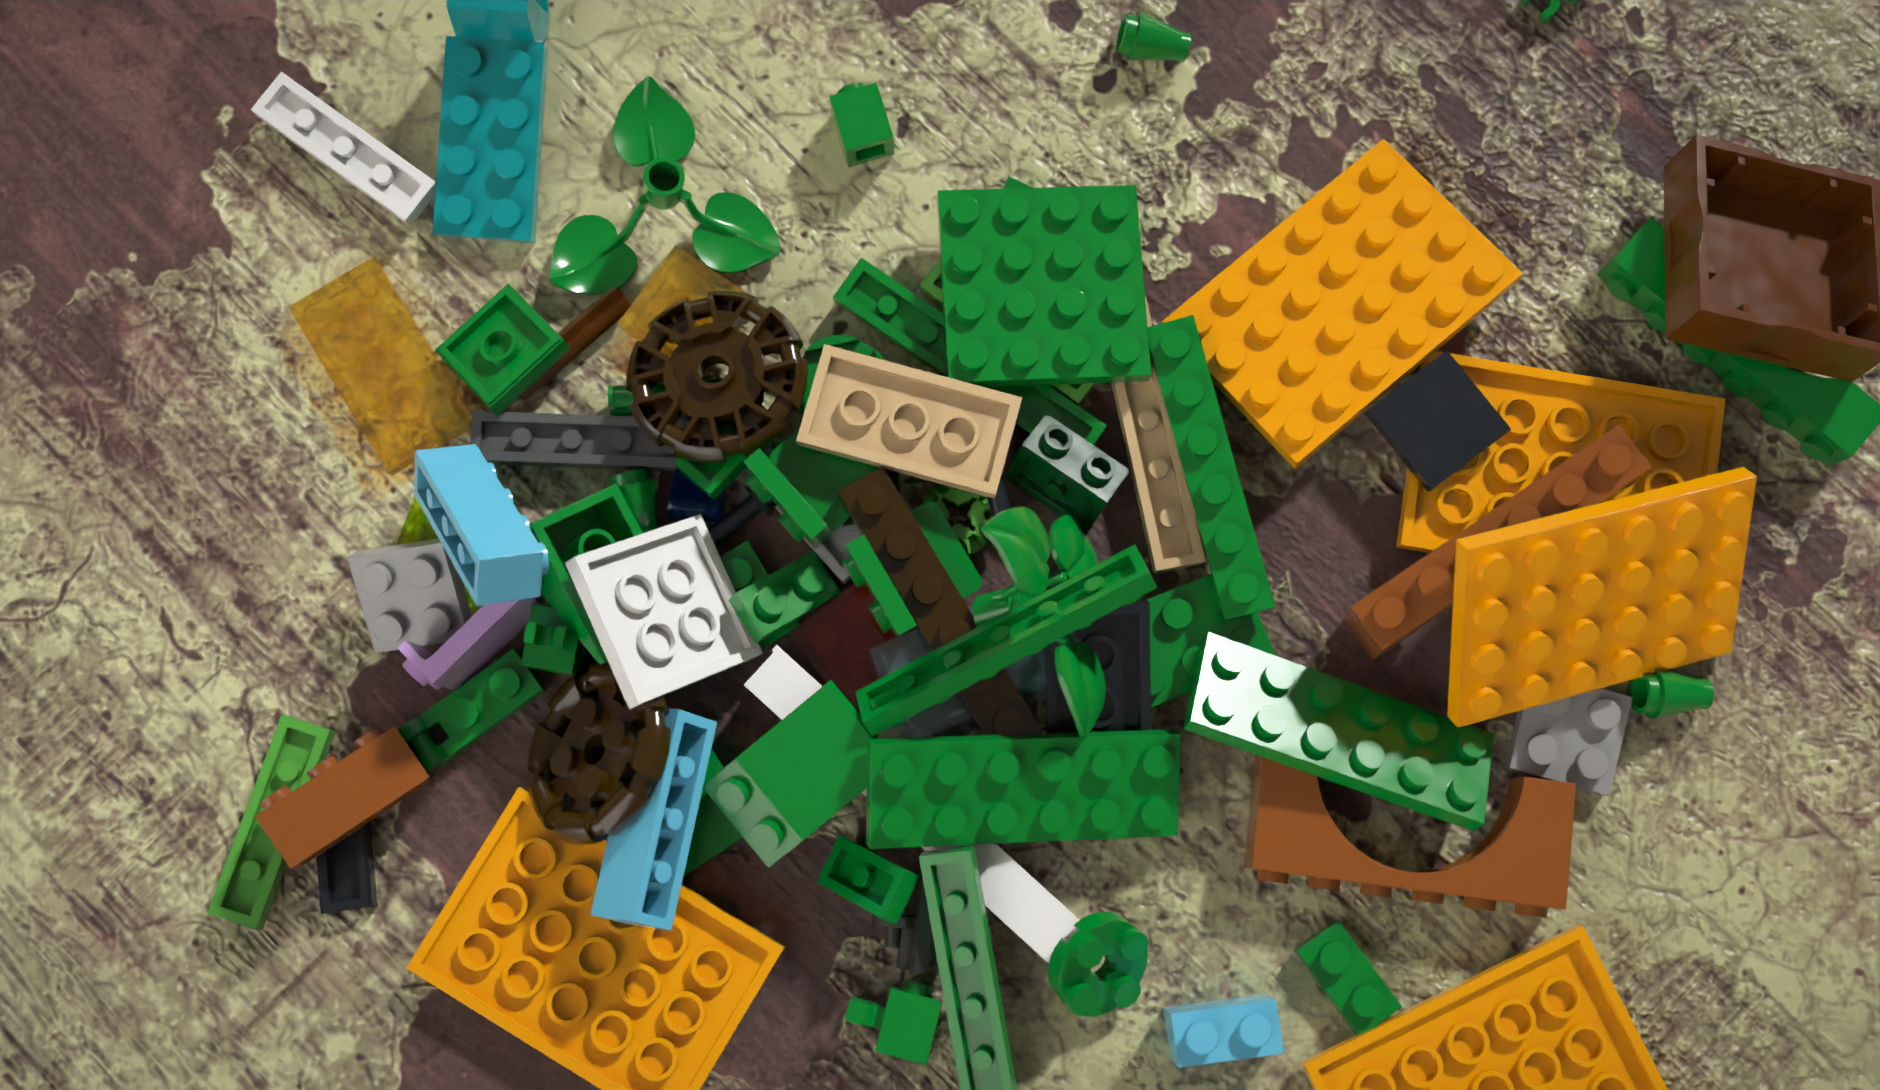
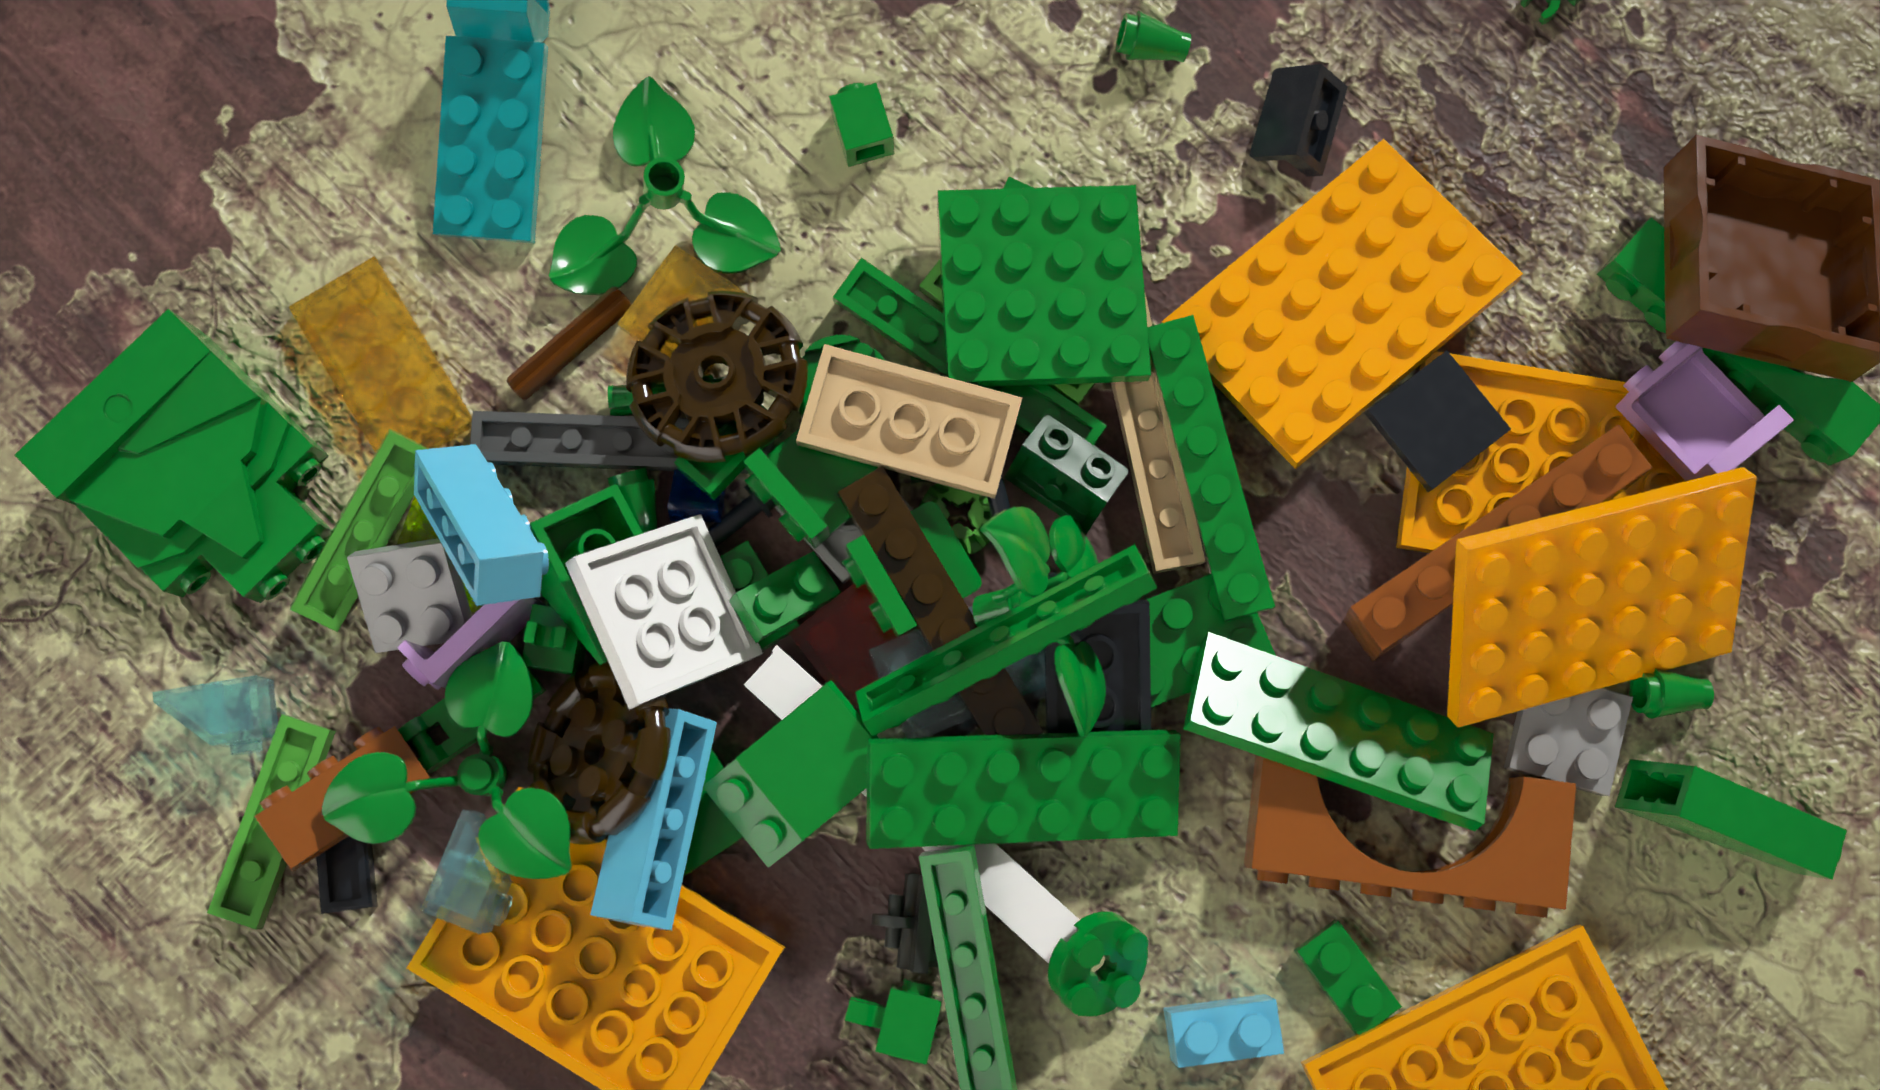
white plate [251,72,436,227] -> none
green tile [435,284,571,416] -> none
green plate [817,835,919,925] -> none
none -> green panel [14,309,332,603]
none -> clear light blue slope [152,675,278,755]
none -> bright green plate [290,428,429,632]
none -> green plant [322,642,572,879]
none -> clear light blue slope [420,810,513,934]
none -> black panel [1249,64,1348,177]
none -> lavender panel [1615,341,1794,481]
none -> green slope [1615,759,1847,880]

